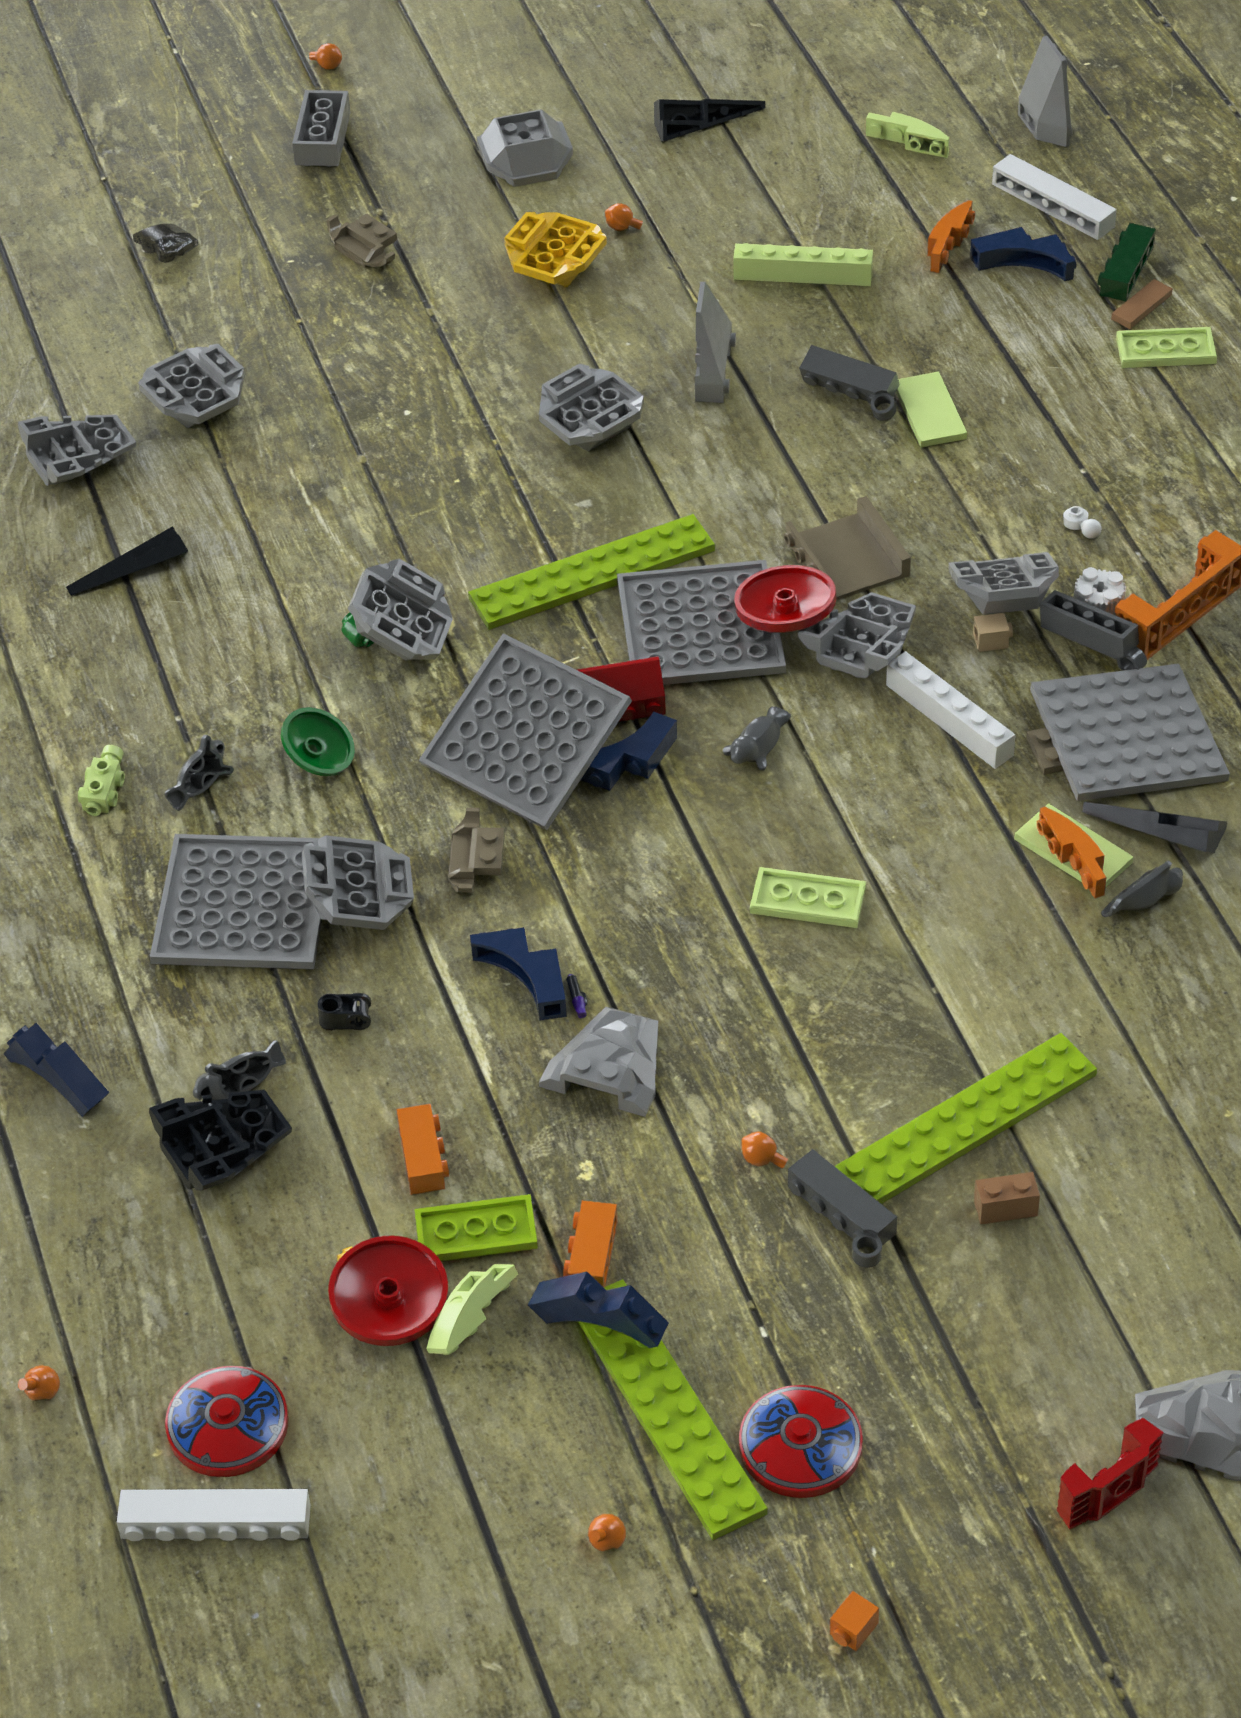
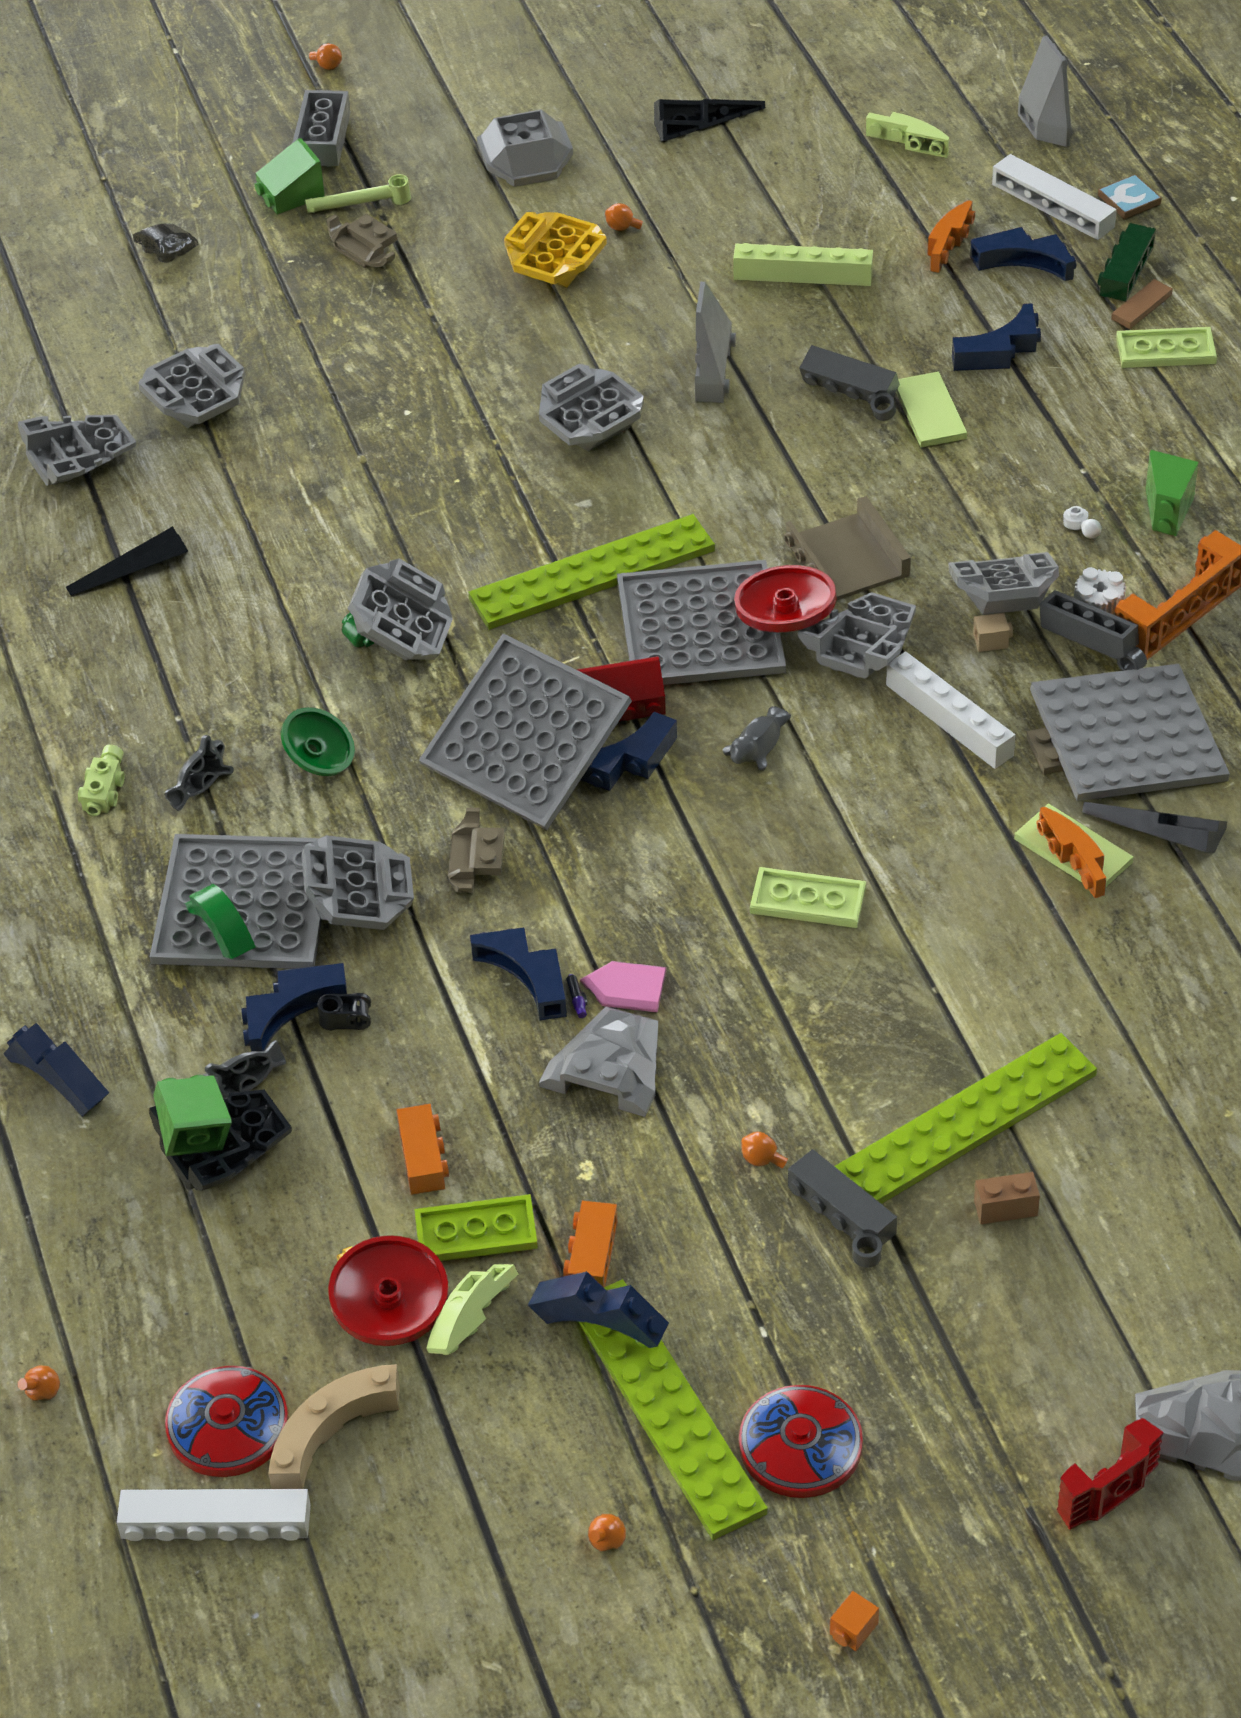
dark grey animal [1101,860,1183,917] -> none
none -> bright green slope [153,1075,232,1156]
none -> green arch [185,884,256,959]
none -> dark blue arch [241,963,347,1052]
none -> bright green slope [254,138,325,215]
none -> tan brick [268,1364,400,1489]
none -> yellowish green piece [305,174,411,213]
none -> bright pink tile [580,961,667,1012]
none -> dark blue arch [952,303,1041,371]
none -> tile [1098,174,1162,219]
none -> bright green slope [1145,450,1199,536]

